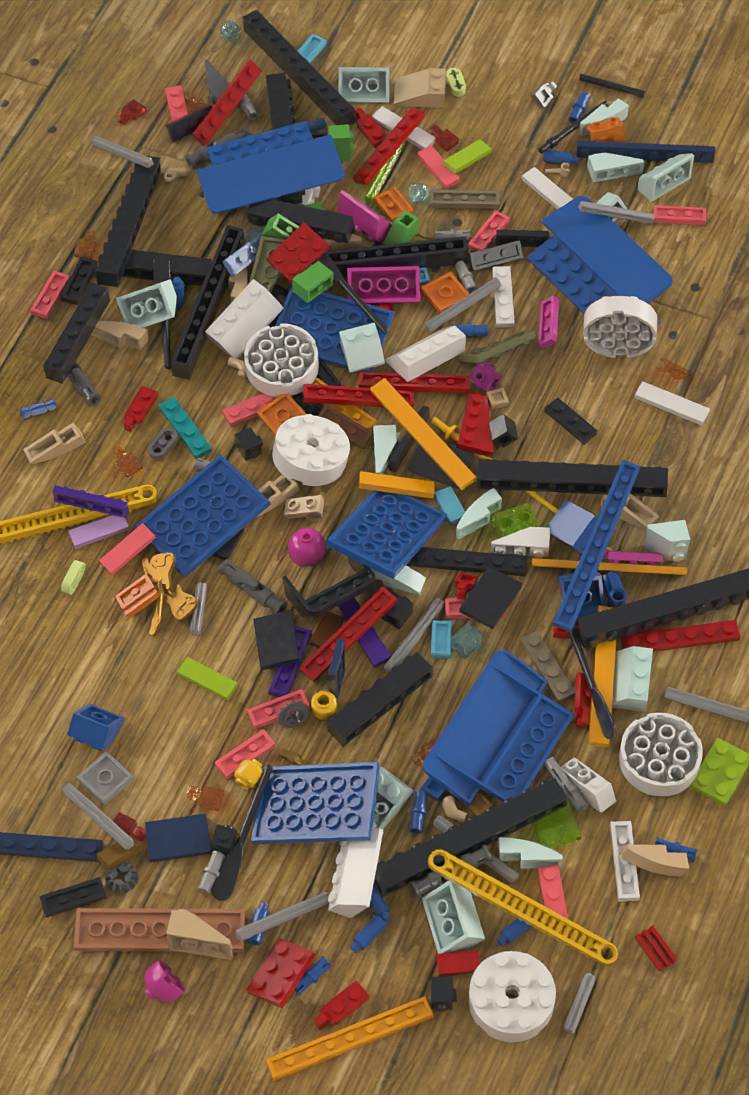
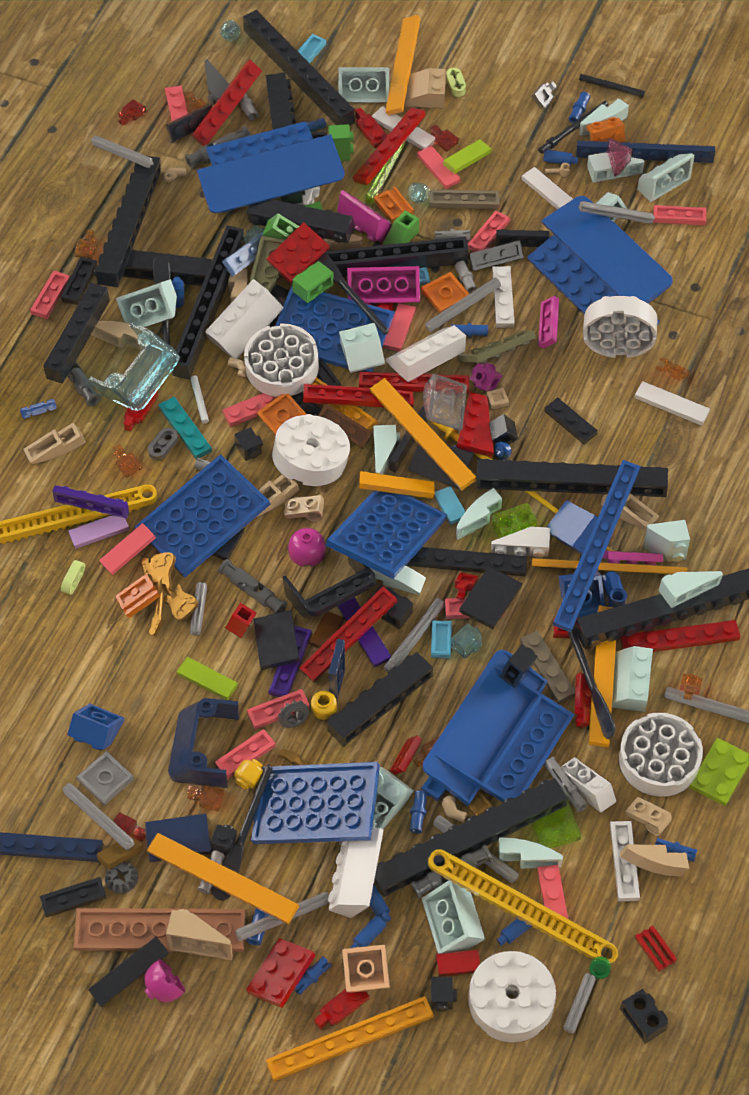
none -> black tile [88,936,170,1007]
none -> clear light blue windscreen [89,323,179,411]
none -> light orange tile [147,833,299,925]
none -> dark blue windscreen [168,698,240,788]
none -> white bar [190,376,209,424]
none -> red brick [225,602,257,638]
none -> light nougat slope [342,945,389,993]
none -> coral tile [383,303,416,352]
none -> light orange tile [385,15,420,116]
none -> red tile [389,735,422,775]
none -> clear slope [423,373,467,431]
none -> blue plate [494,442,511,460]
none -> black brick [499,644,538,689]
none -> green tile [589,956,611,979]
none -> clear pink slope [607,139,632,177]
none -> black brick [620,989,668,1044]
none -> tan plate [626,797,672,836]
none -> light aqua slope [658,571,723,608]
none -> clear orange plate [679,674,703,701]

